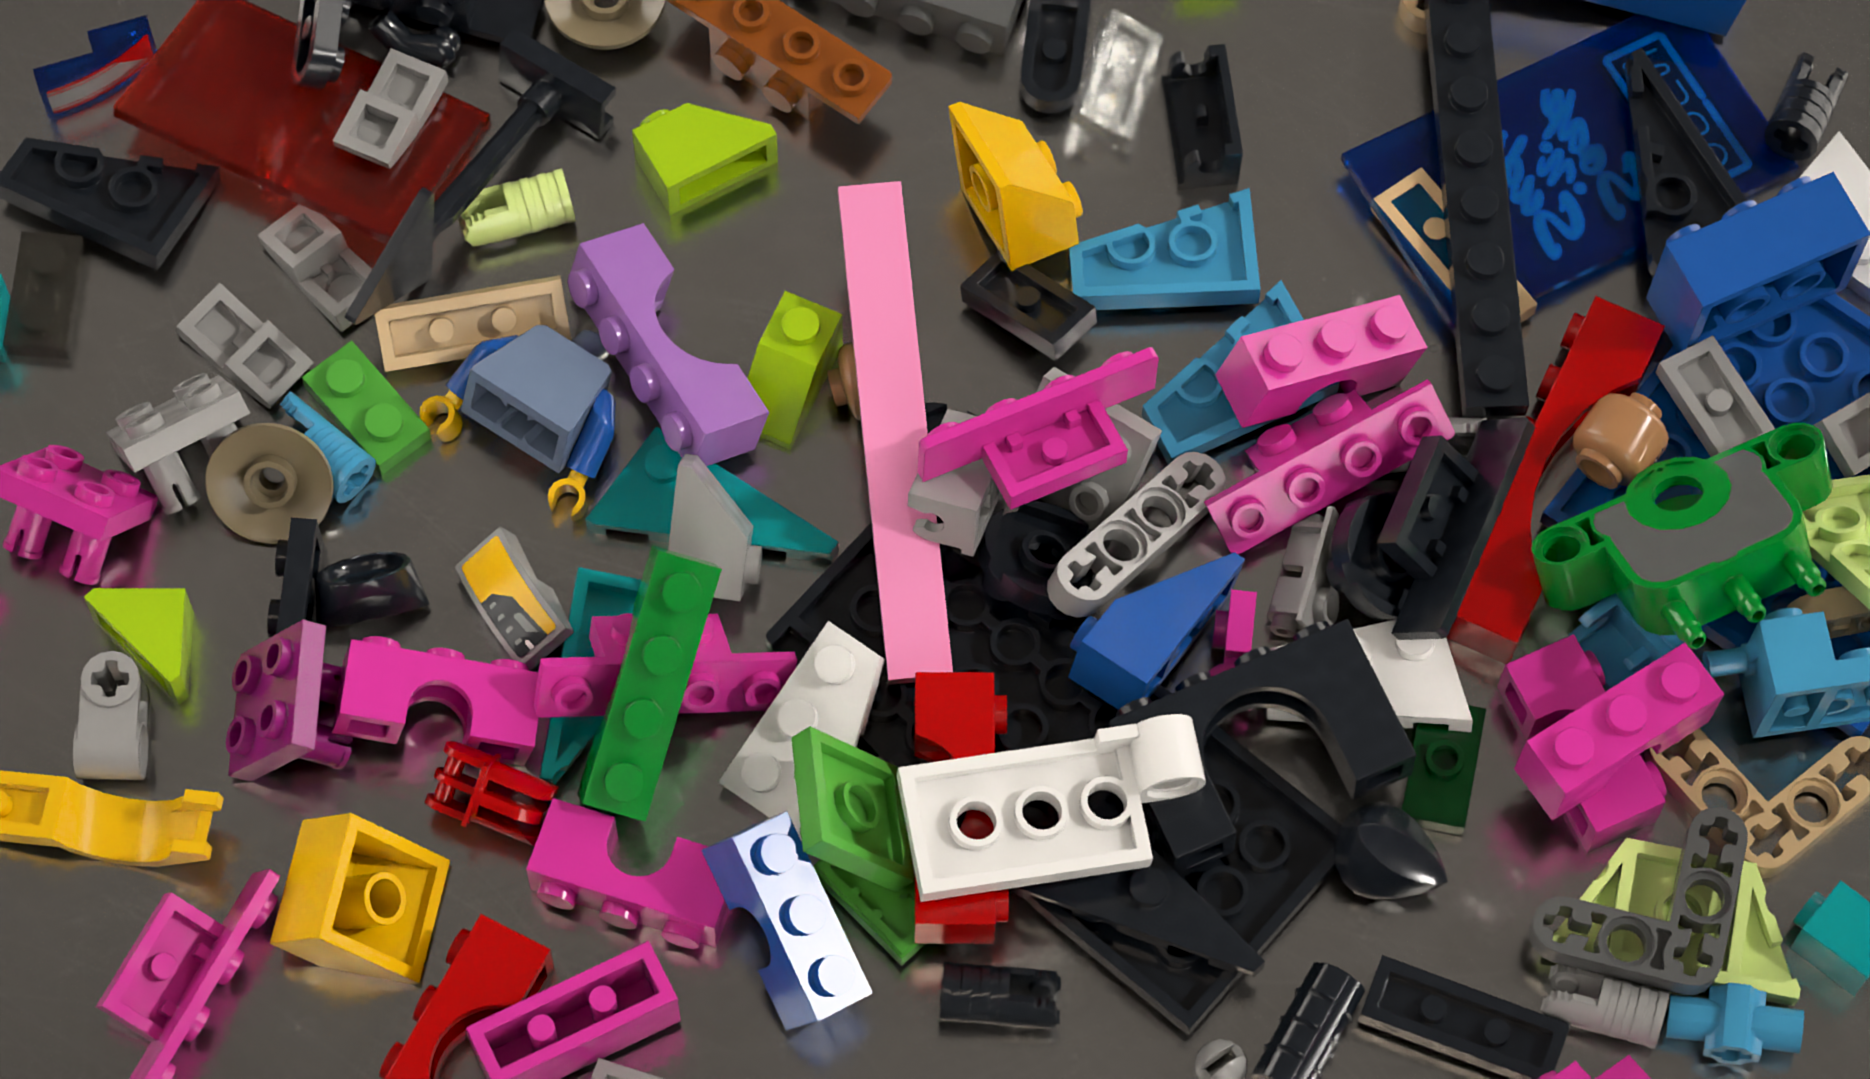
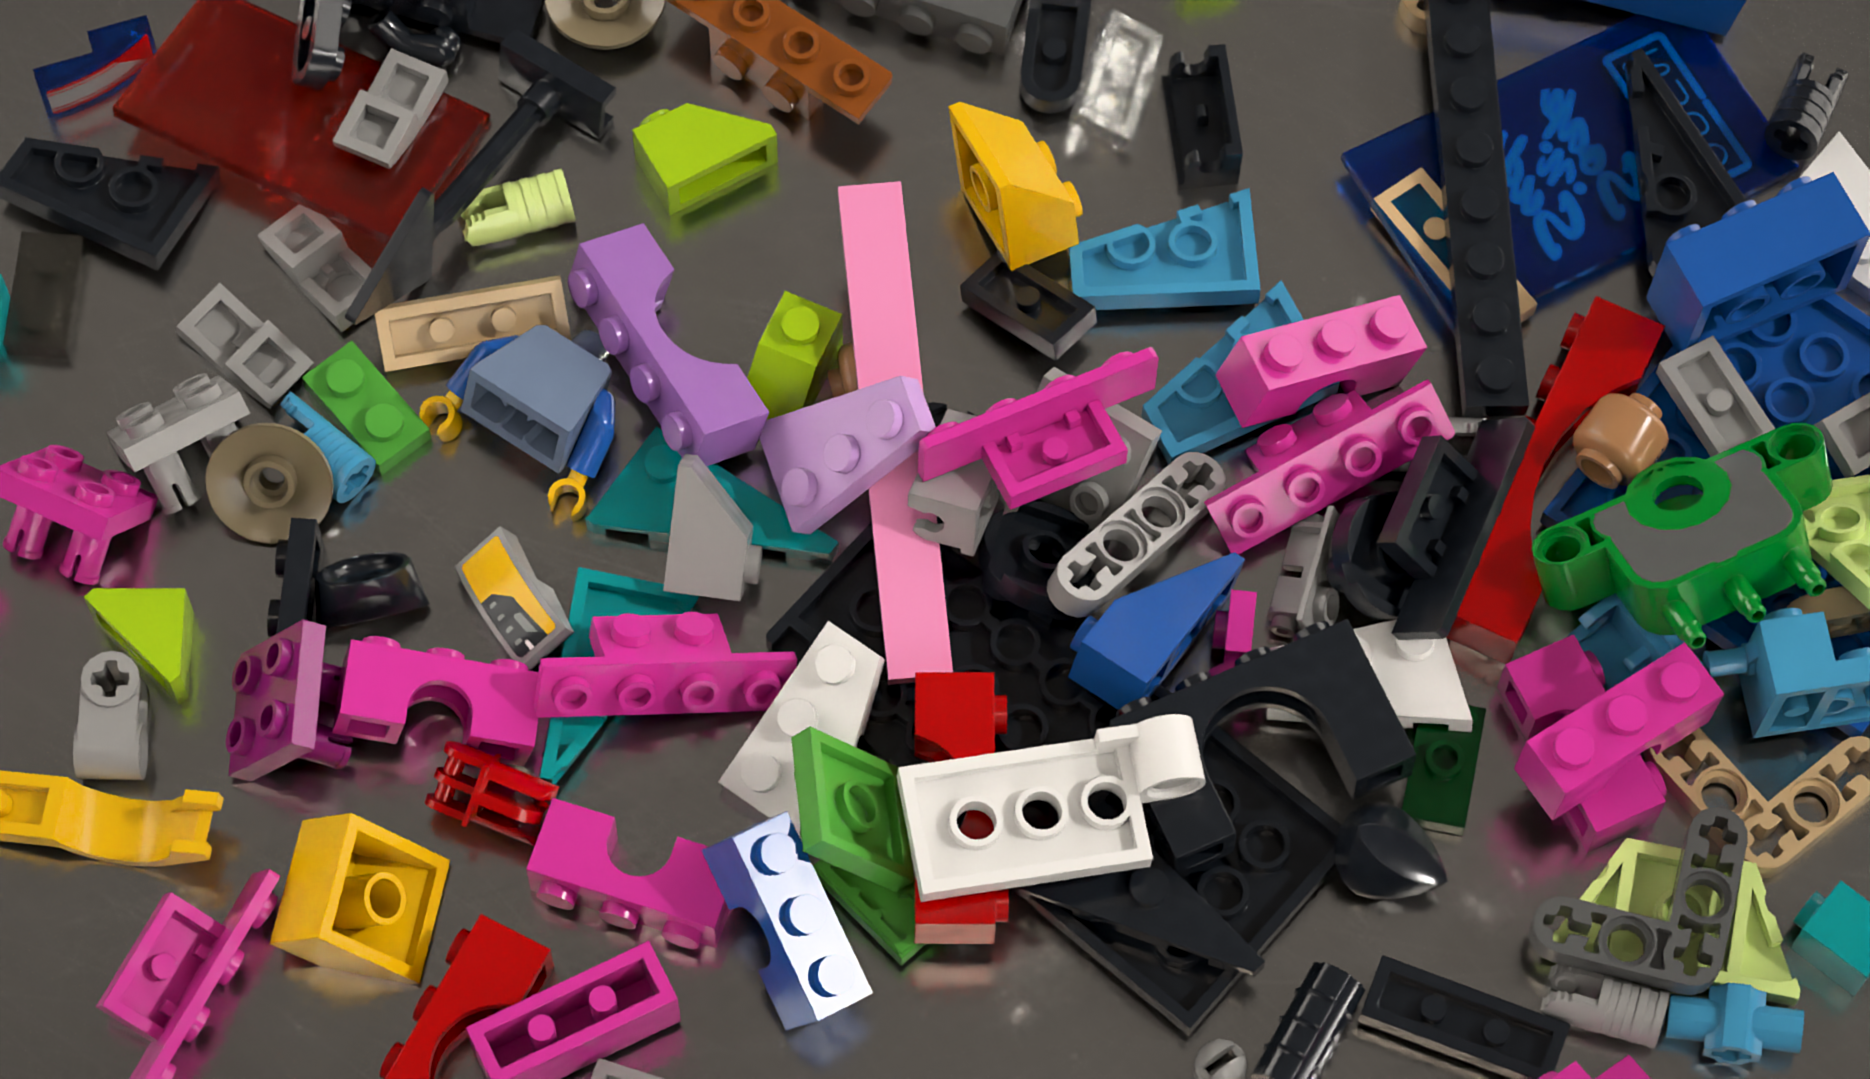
green arch [577,545,722,822] -> none
black hinge [939,961,1061,1029] -> none
none -> lavender wing [759,376,936,535]

